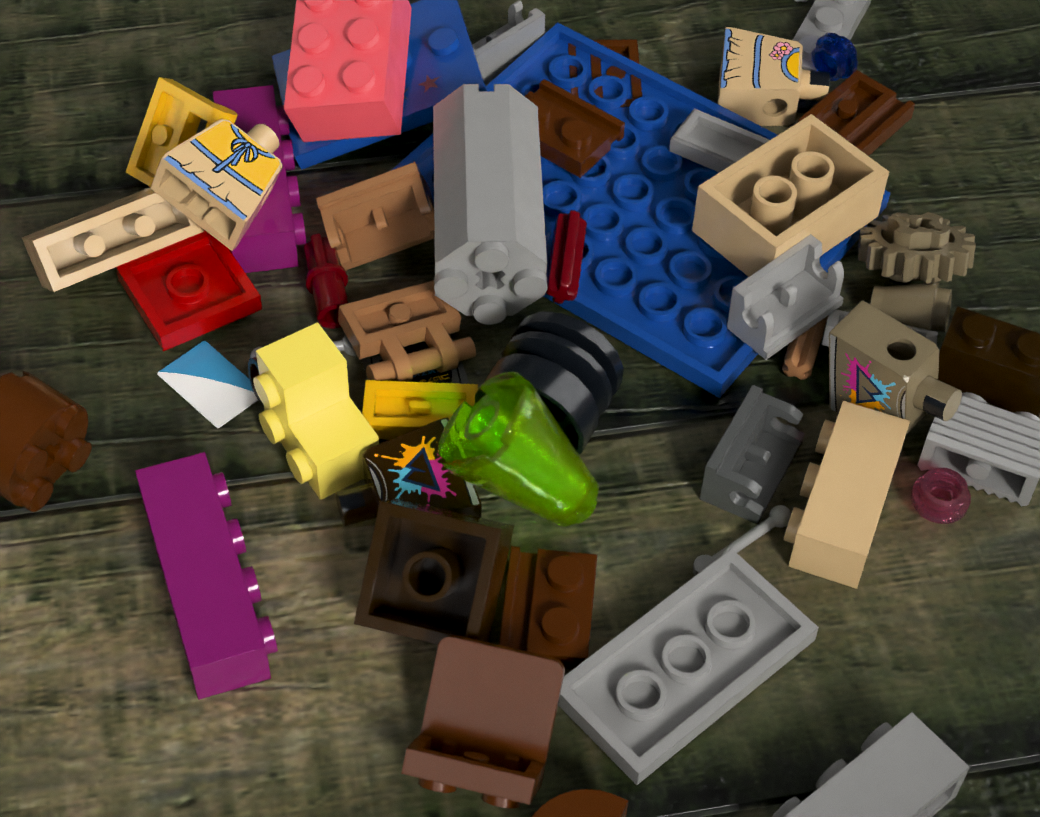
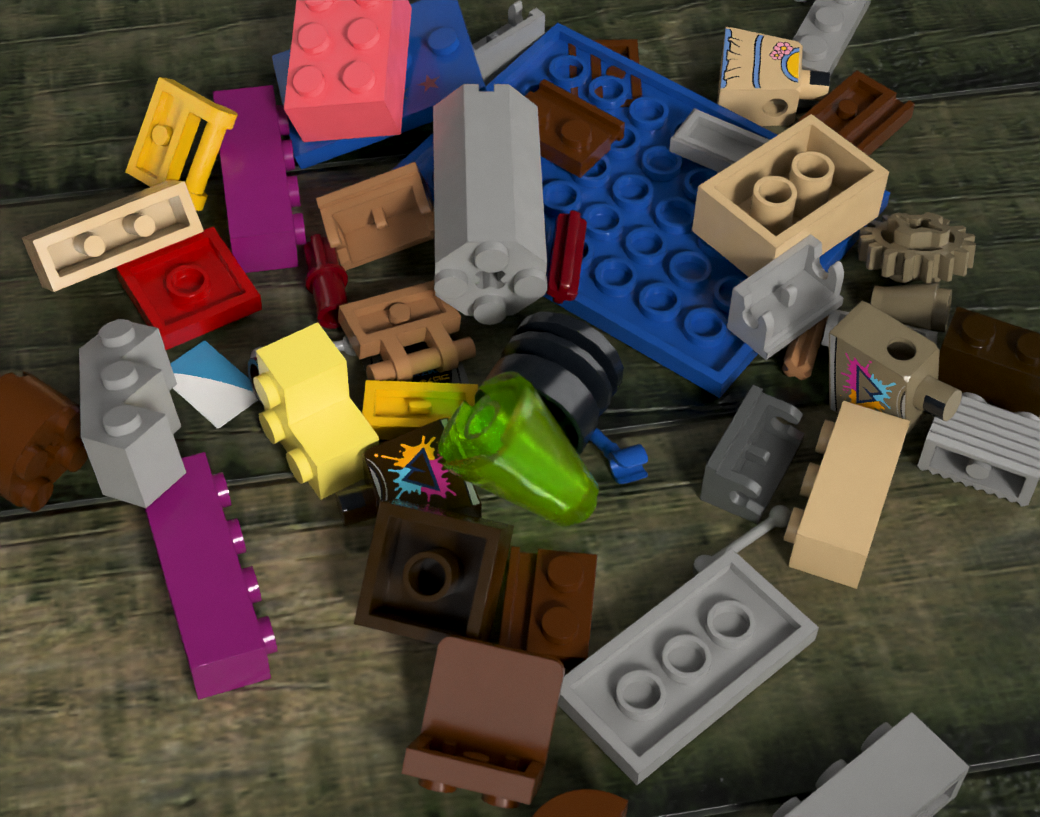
tan torso [150,119,283,251] -> none
clear blue plate [811,33,858,81] -> none
clear pink plate [911,468,971,524] -> none
none -> light grey brick [79,319,186,508]
none -> blue hand [590,428,648,484]

